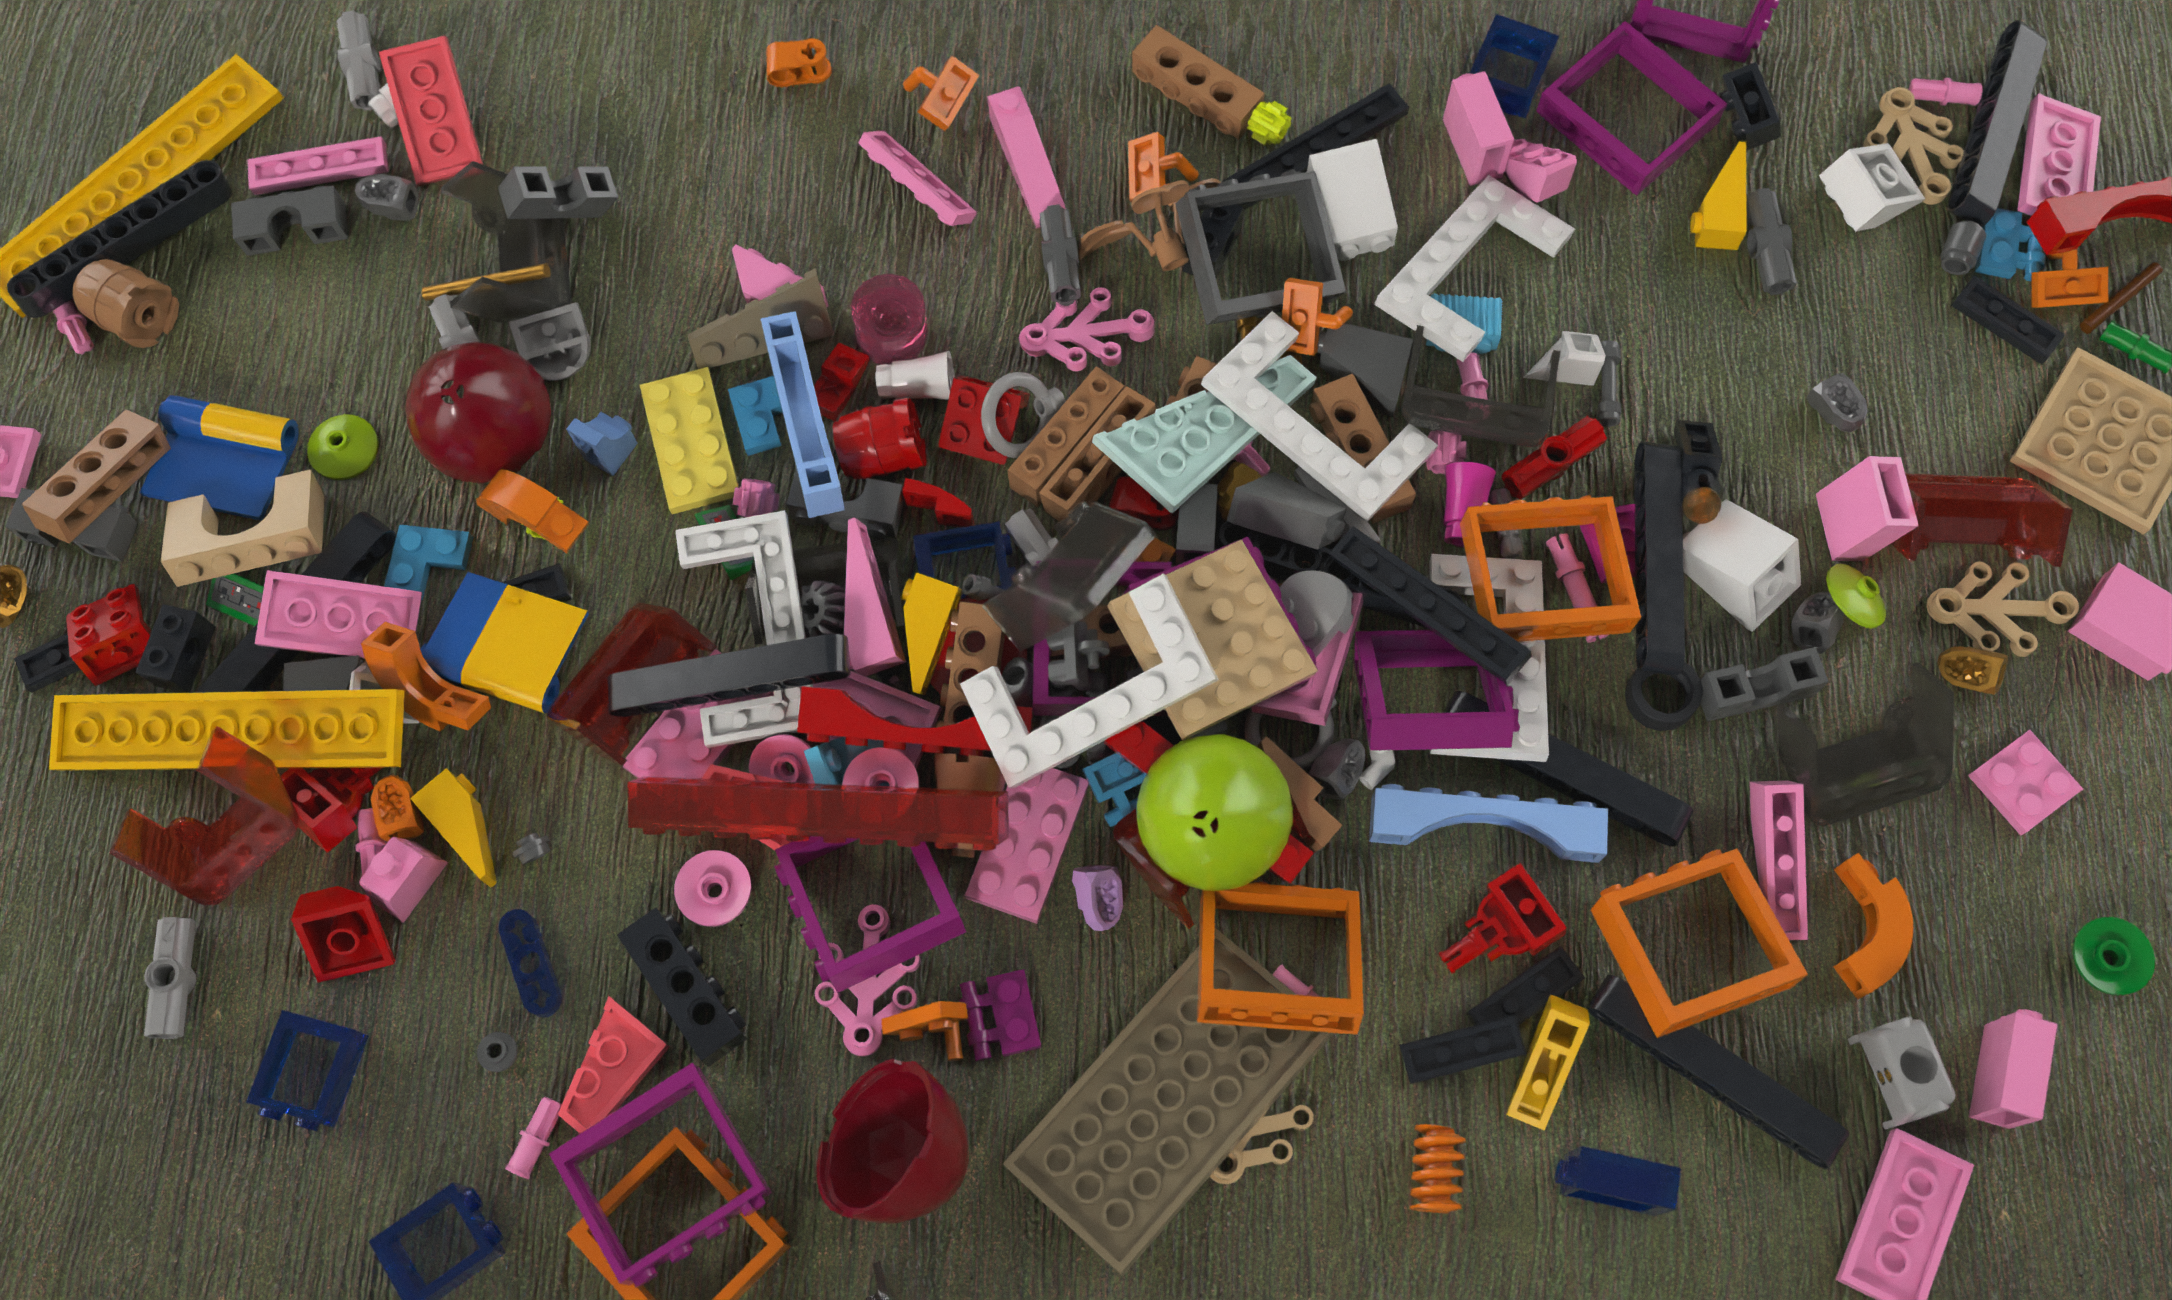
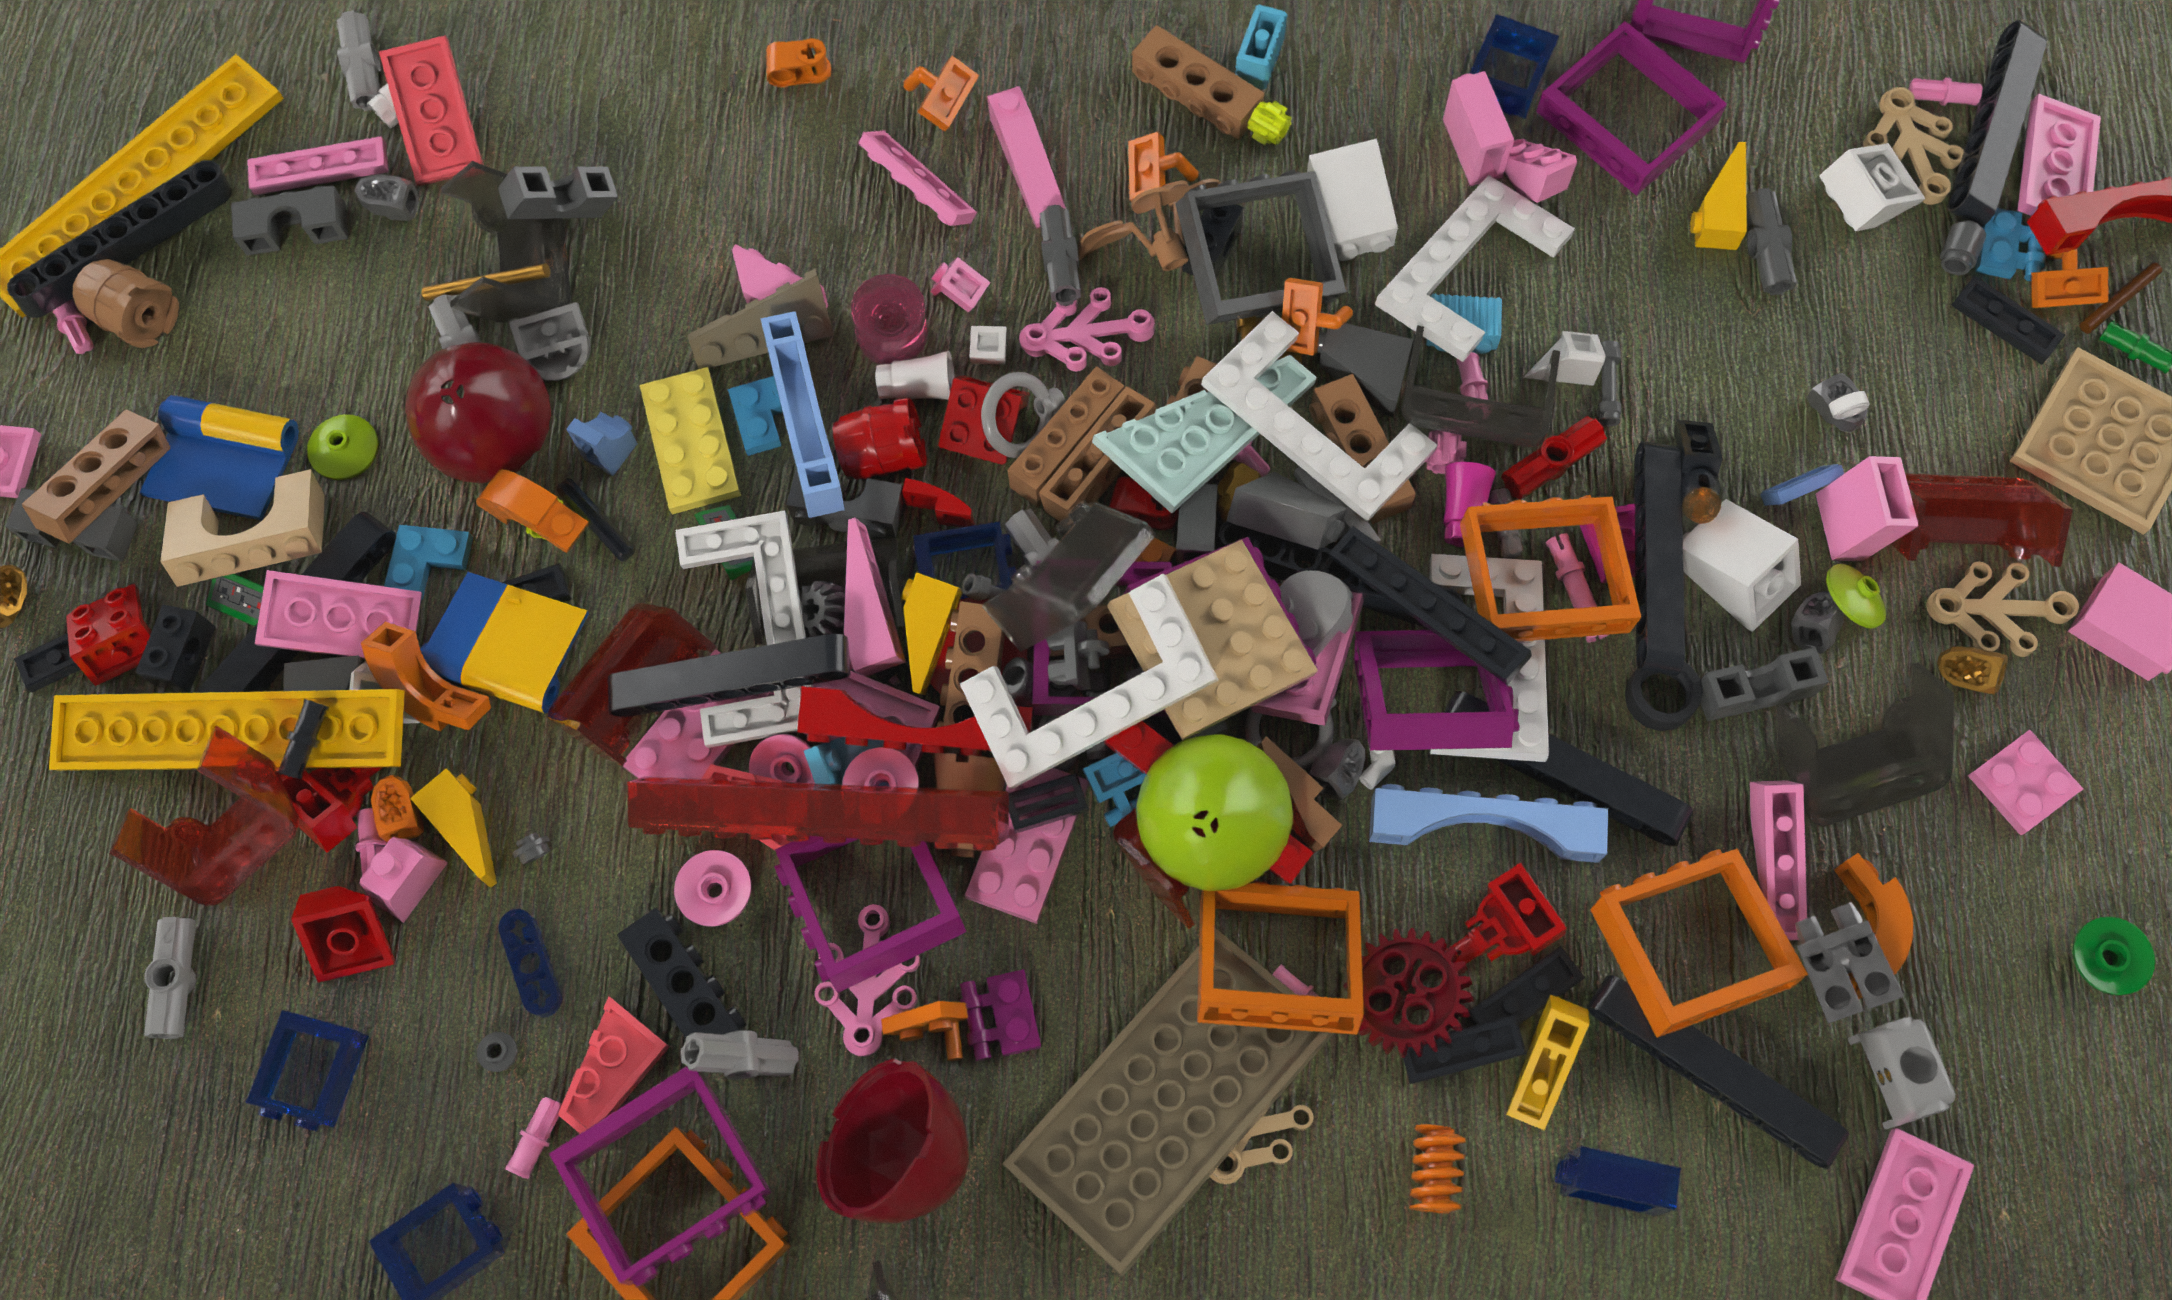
bright pink gear [733,478,780,517] -> none
red slope [814,342,869,421] -> none
lavender rock [1072,865,1123,931] -> none
black plate [1223,83,1409,211] -> none
black brick [1719,61,1781,150] -> none
bright pink brick [1969,1009,2057,1129] -> none
none -> black pin [277,699,329,780]
none -> black axle [556,478,635,562]
none -> light grey piece [681,1030,799,1080]
none -> bright pink bracket [930,257,991,312]
none -> white plate [970,326,1007,364]
none -> black tile [1004,773,1088,834]
none -> medium azure brick [1235,4,1287,90]
none -> dark red gear [1343,928,1473,1058]
none -> medium blue tile [1760,464,1844,506]
none -> flat silver hips [1795,903,1905,1023]
none -> white tile [1829,391,1870,419]

